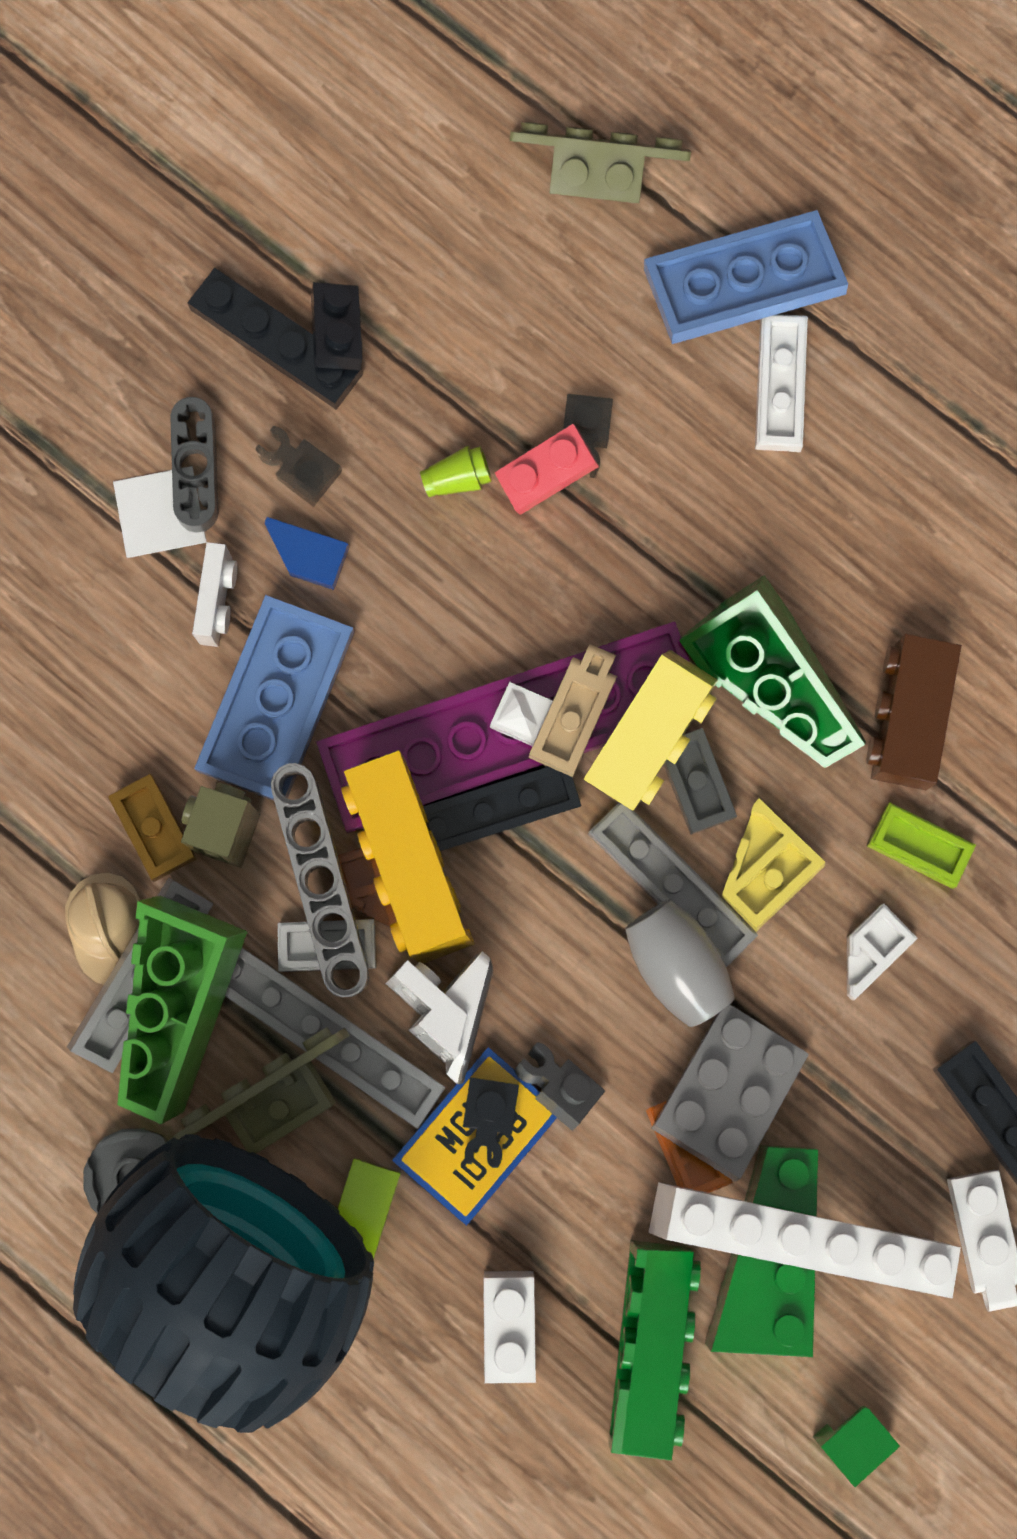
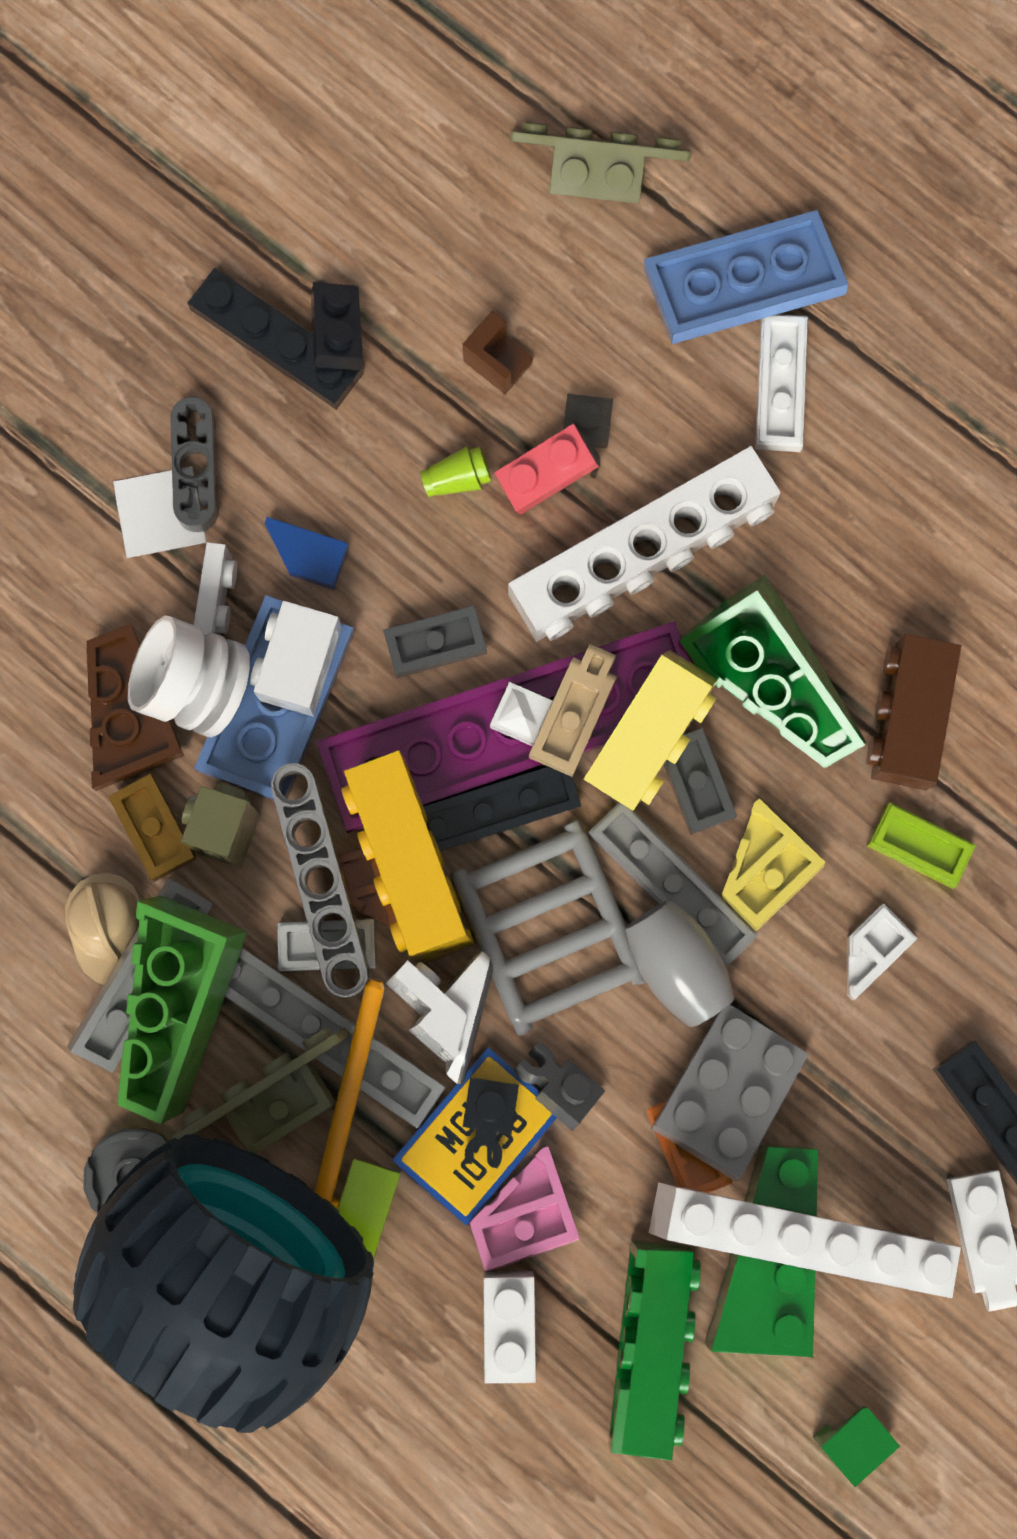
clear smoke plate [255,426,342,507] -> none
none -> reddish brown wing [86,623,185,791]
none -> white wheel [128,615,250,738]
none -> white brick [250,601,342,717]
none -> light orange bar [314,979,385,1209]
none -> dark grey plate [383,606,487,678]
none -> light grey bar [450,820,645,1036]
none -> reddish brown panel [463,310,533,395]
none -> bright pink wing [470,1147,580,1273]
none -> white brick [508,446,781,642]

